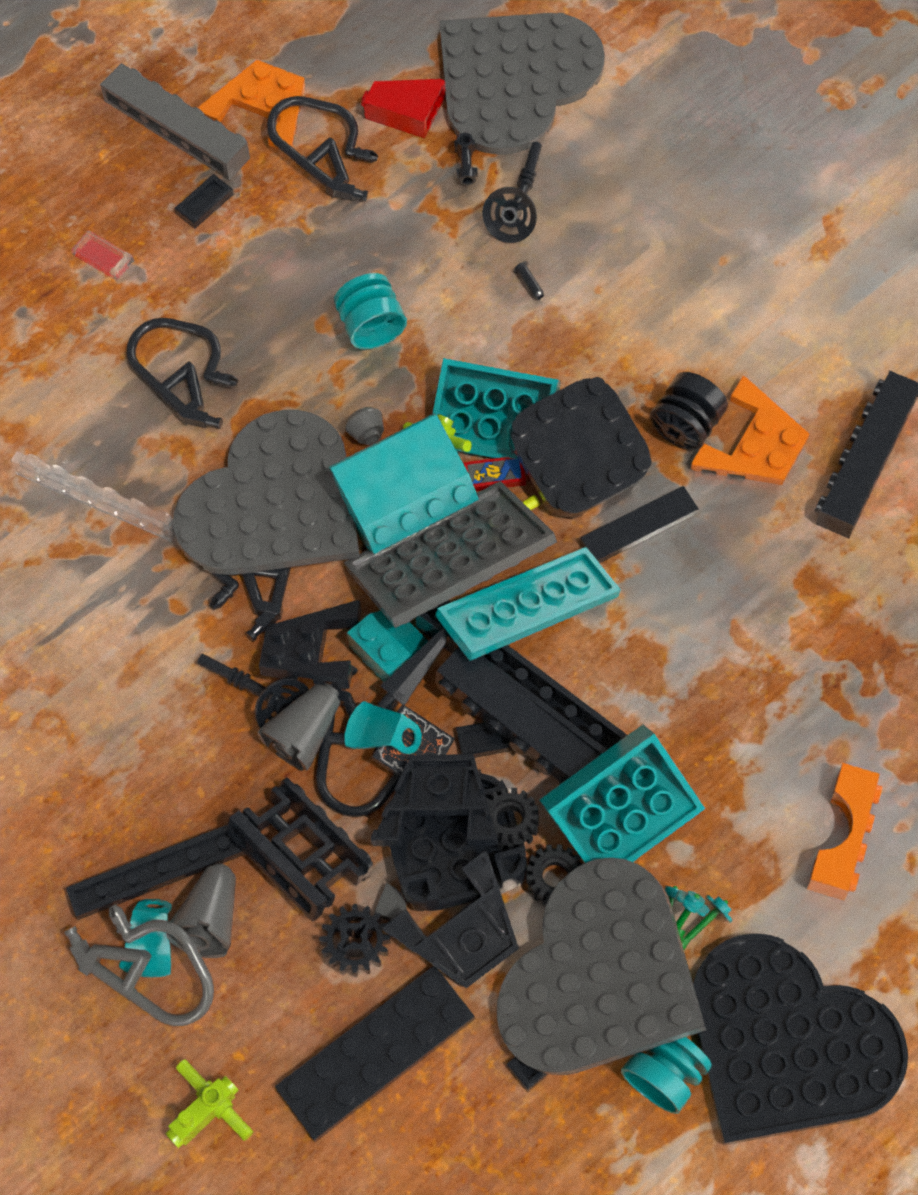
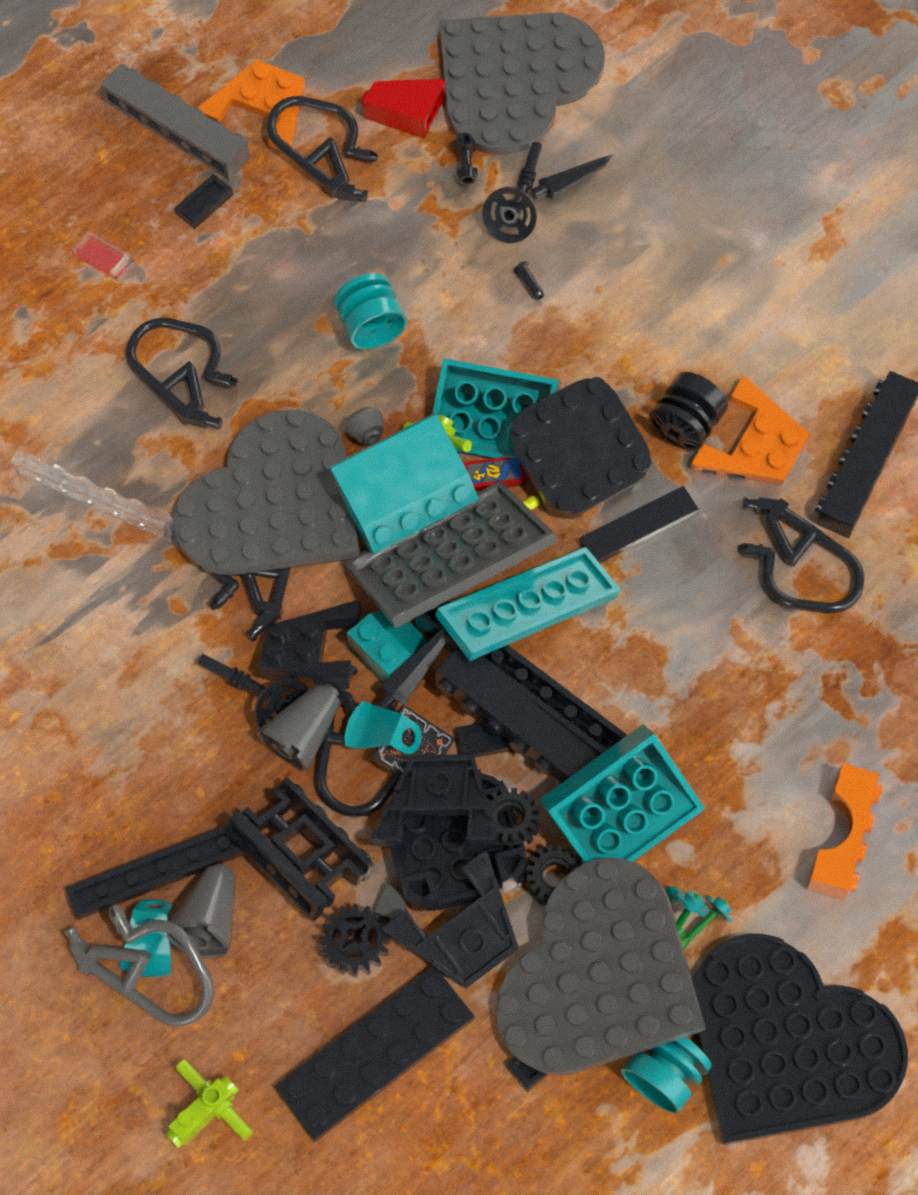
none -> black bar [531,154,613,200]
none -> black piece [737,497,864,613]

